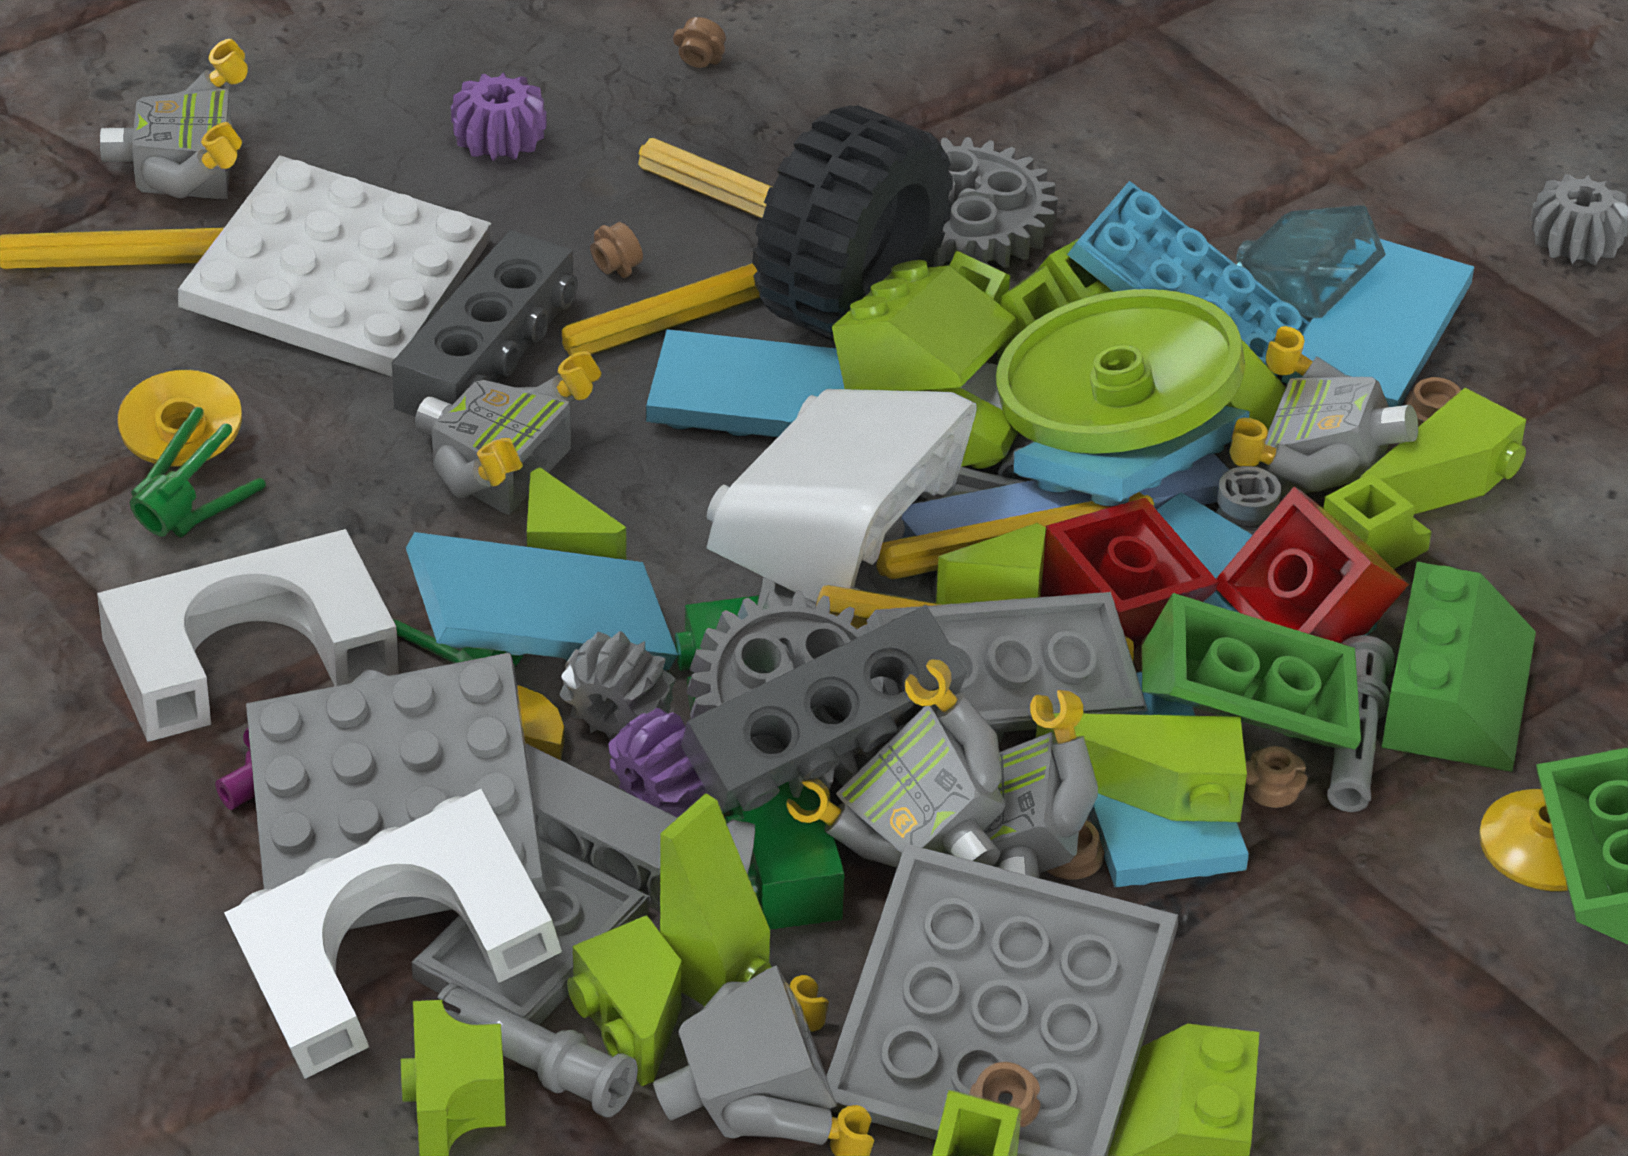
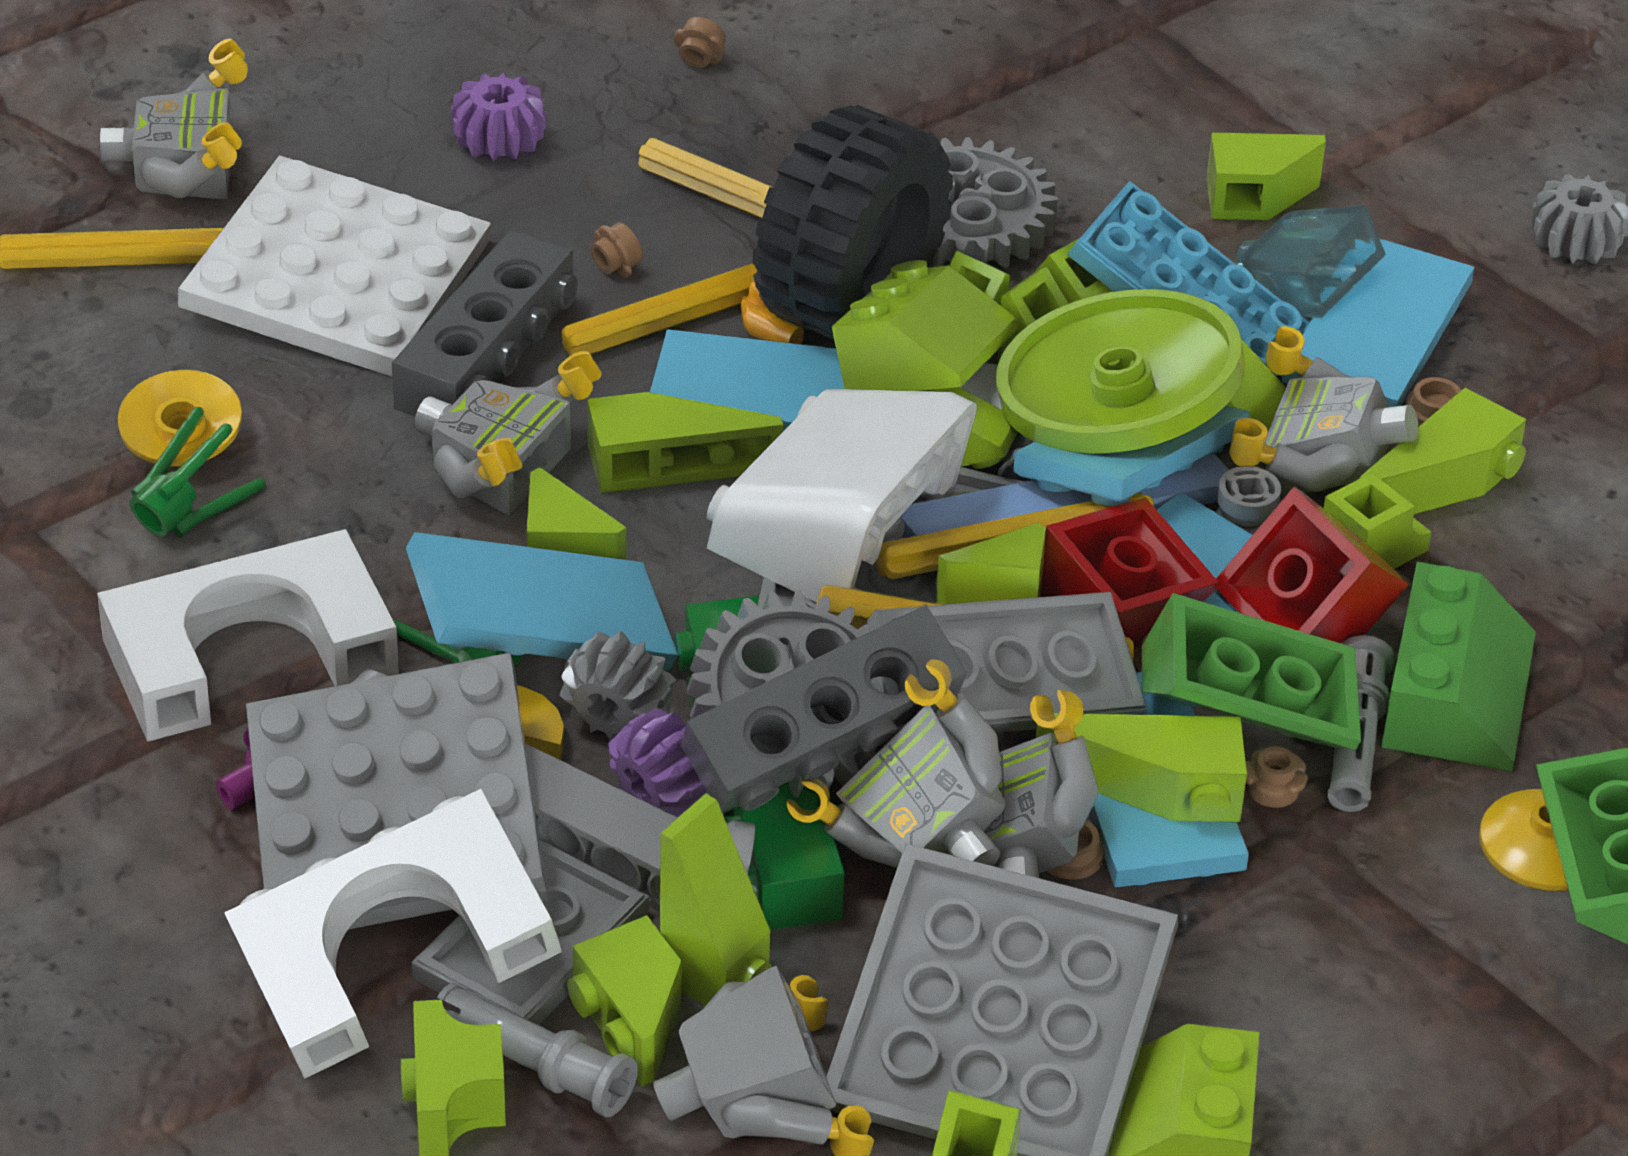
medium nougat plate [969,1062,1040,1127] -> none
none -> lime slope [587,392,783,493]
none -> light orange arm [740,281,804,344]
none -> lime slope [1207,132,1326,220]

